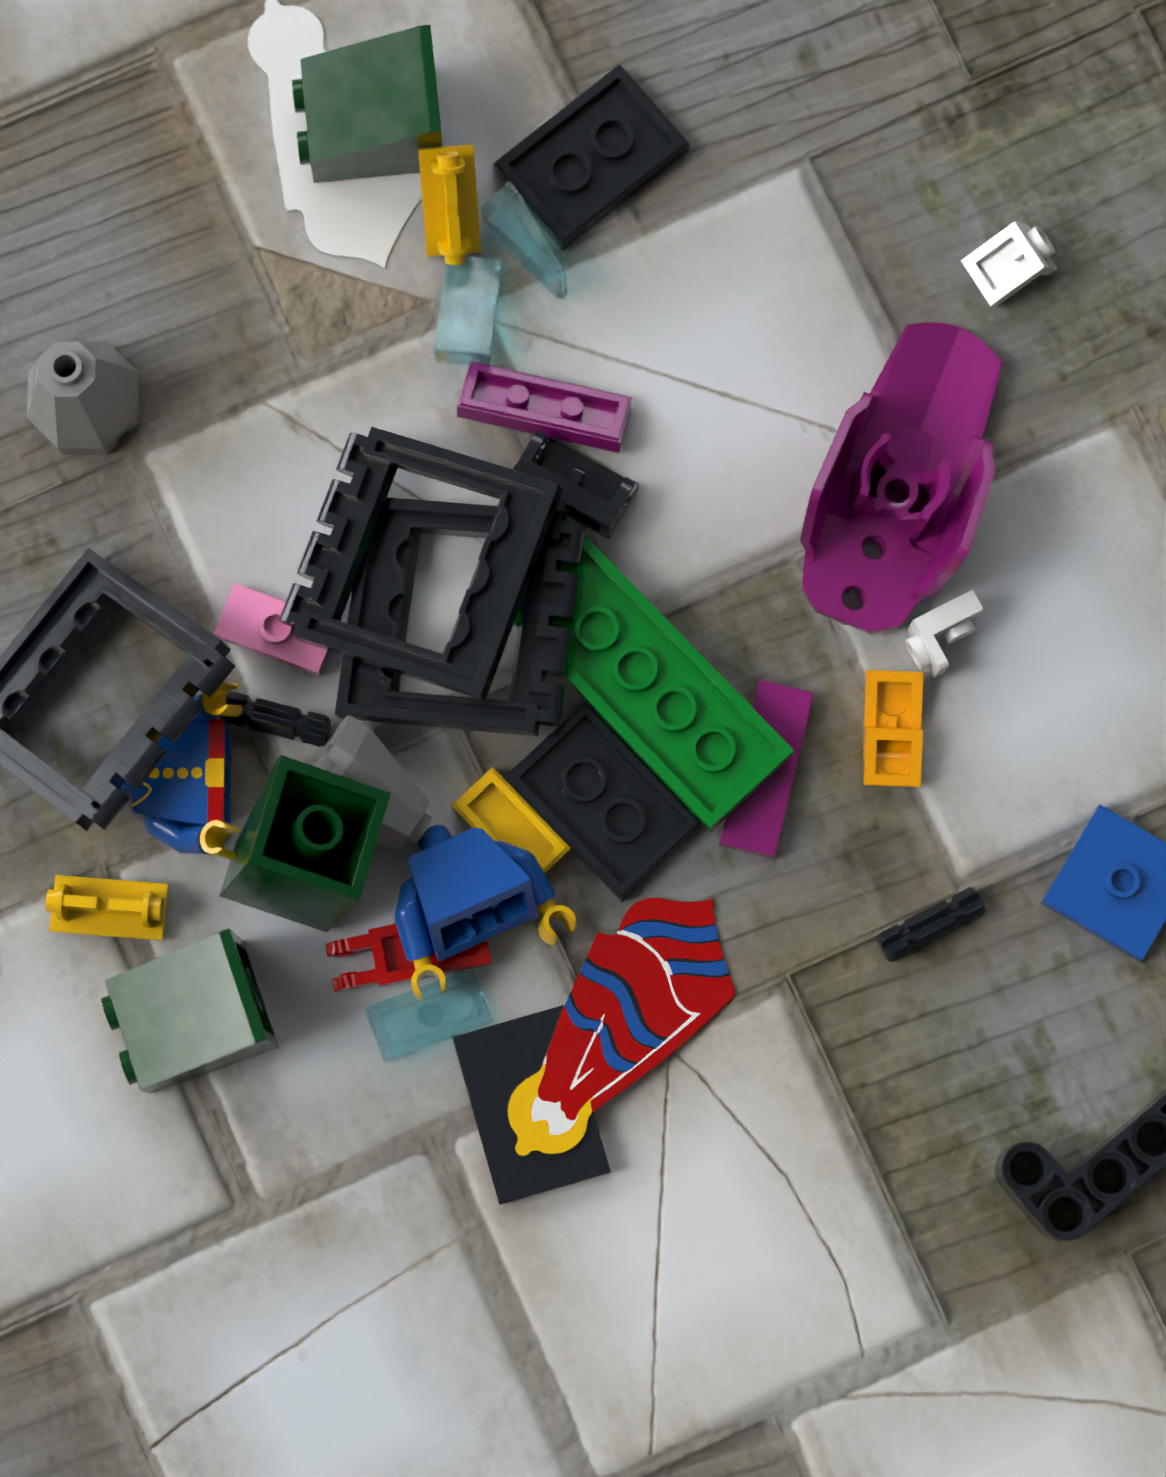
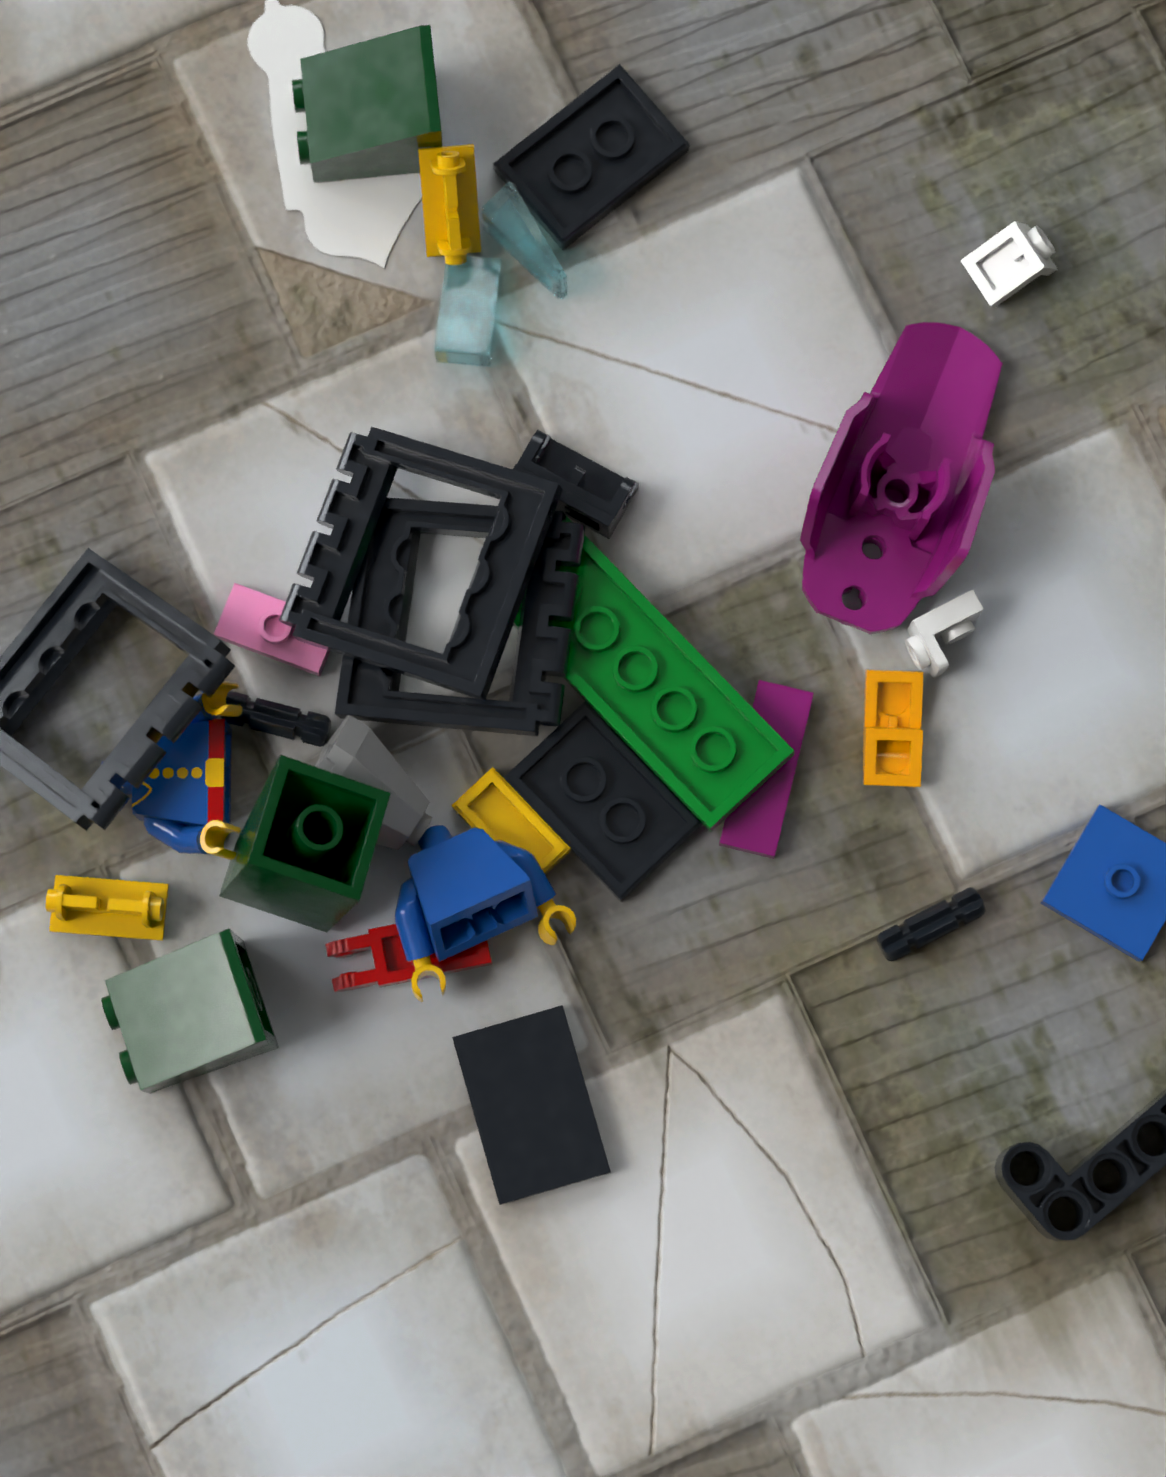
light grey cone [26,341,142,454] -> none
clear light blue slope [364,969,494,1064] -> none
magenta tile [457,361,632,453] -> none
red sticker [508,898,736,1156] -> none

